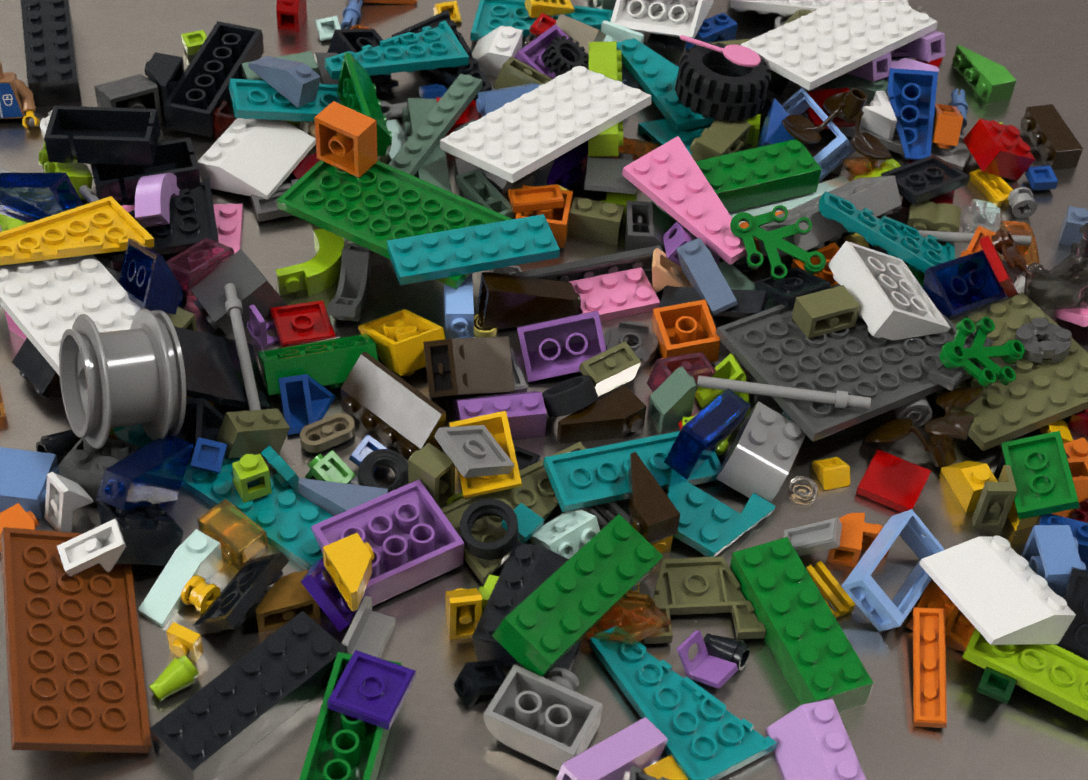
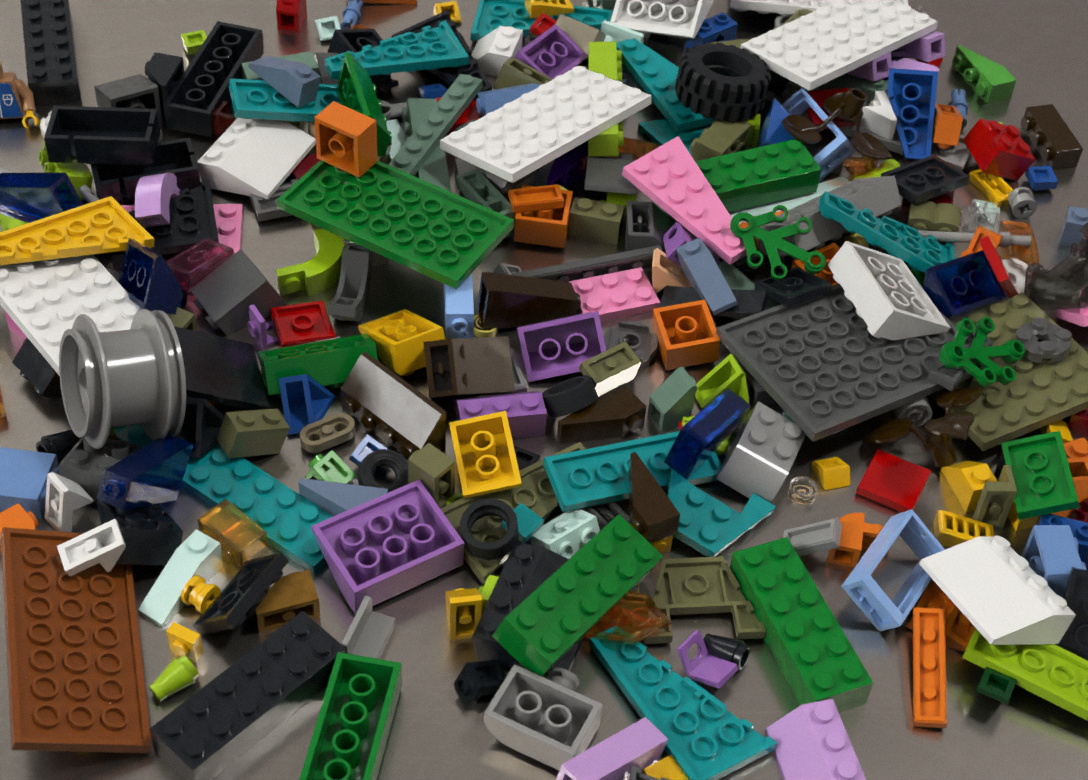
blue plate [190,437,228,474] -> none
light grey bar [224,283,261,411] -> none
lime brick [232,454,272,503] -> none
teal plate [261,445,299,493] -> none
dark purple wing [301,557,355,631] -> none
yellow slope [323,533,375,612] -> none
dark purple tile [327,650,416,730] -> none
teal plate [387,214,560,285] -> none
light grey plate [434,425,514,478] -> none
black tyre [542,36,589,77] -> none
clear pink slope [647,352,716,392] -> none
bright pink piece [679,35,761,67] -> none
light grey bar [697,375,871,409] -> none
olive brick [792,285,860,339] -> none
yellow tile [806,561,856,619] -> none
reddish brown plate [992,229,1027,275] -> none
none -> yellow slope [933,510,994,547]

